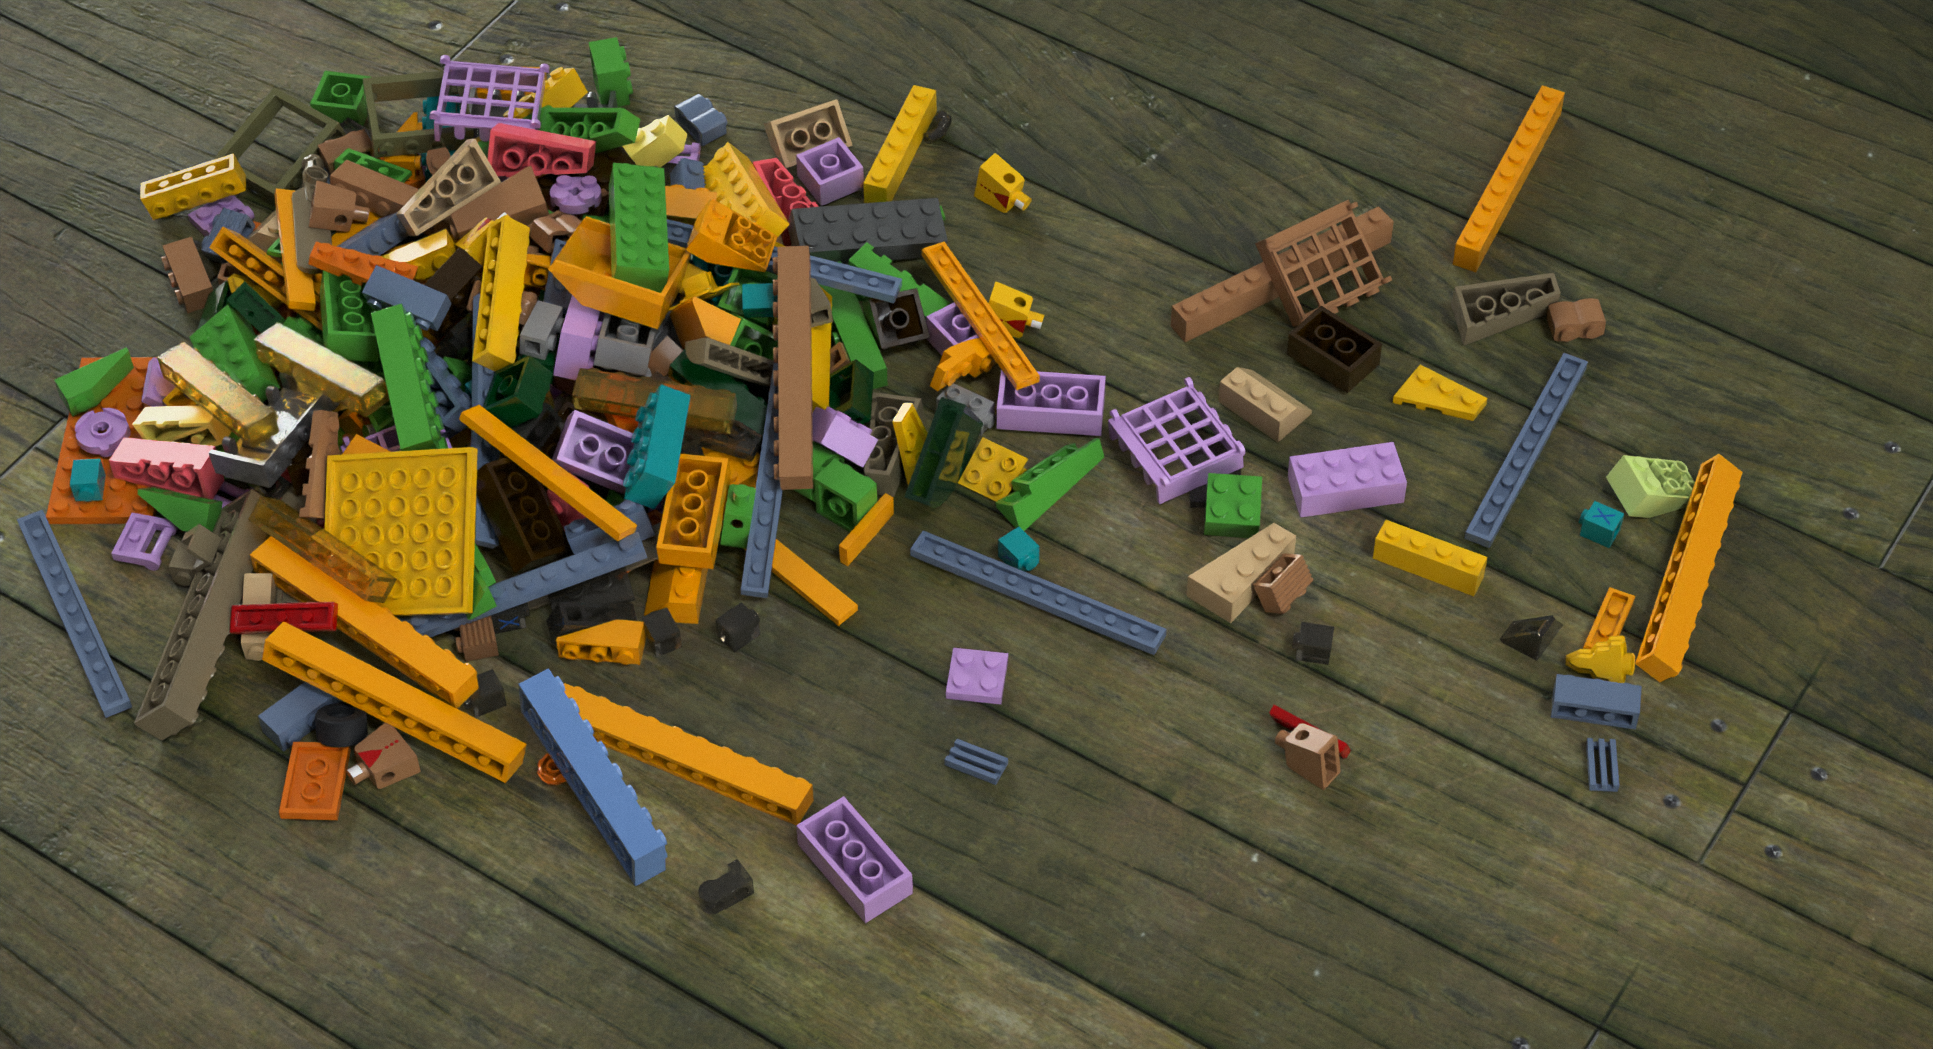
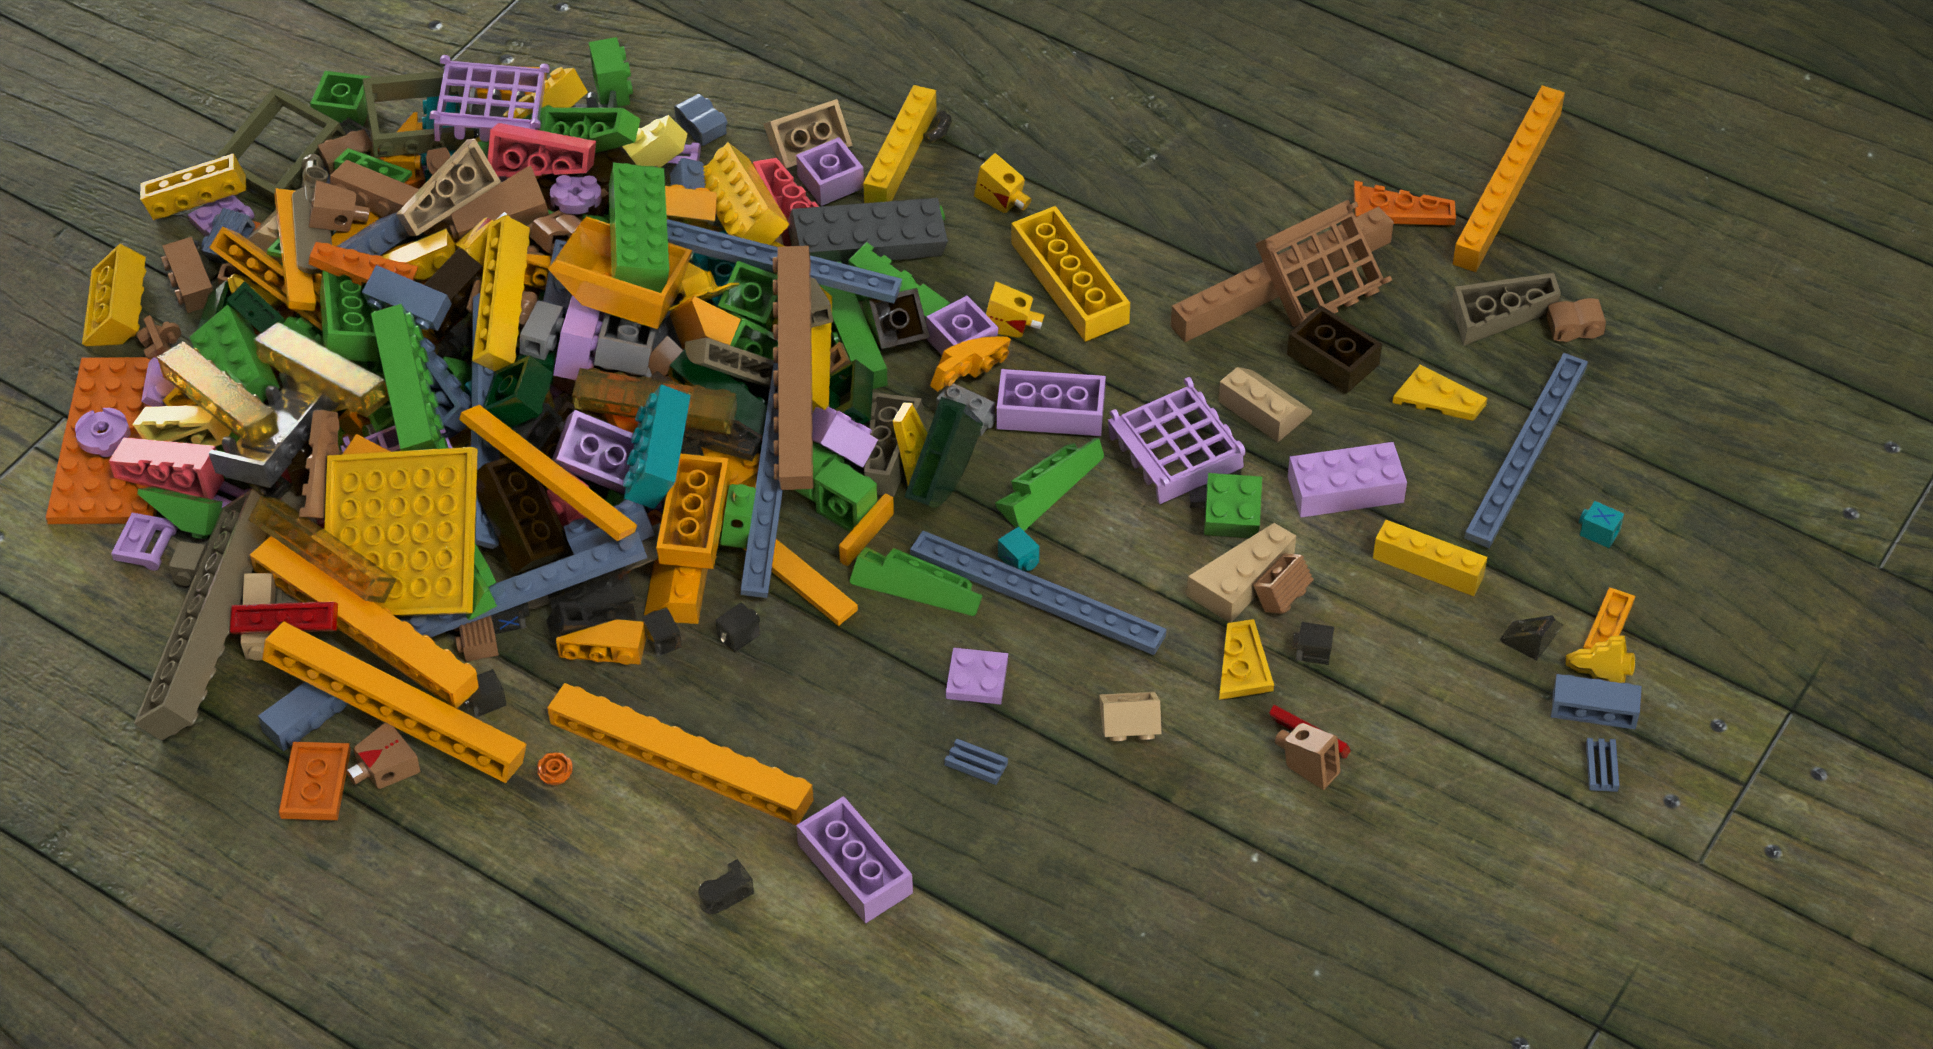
sand blue plate [17,510,132,718] -> none
bright green slope [54,347,134,416] -> none
teal brick [70,459,106,502] -> none
dark tan panel [181,524,222,572] -> none
black tyre [315,702,368,748] -> none
medium blue brick [518,668,668,886] -> none
light orange slope [685,198,778,272] -> none
teal brick [742,283,778,318] -> none
light orange tile [921,242,1040,390] -> none
yellow hinge [958,437,1028,502] -> none
yellowish green slope [1606,455,1695,518] -> none
light orange brick [1635,454,1743,683] -> none
none -> yellow slope [82,244,146,347]
none -> medium nougat hips [136,315,181,359]
none -> bright green wedge [850,547,983,616]
none -> yellow brick [1011,206,1130,342]
none -> tan slope [1099,692,1161,741]
none -> yellow wing [1219,619,1274,700]
none -> orange wing [1354,180,1456,225]

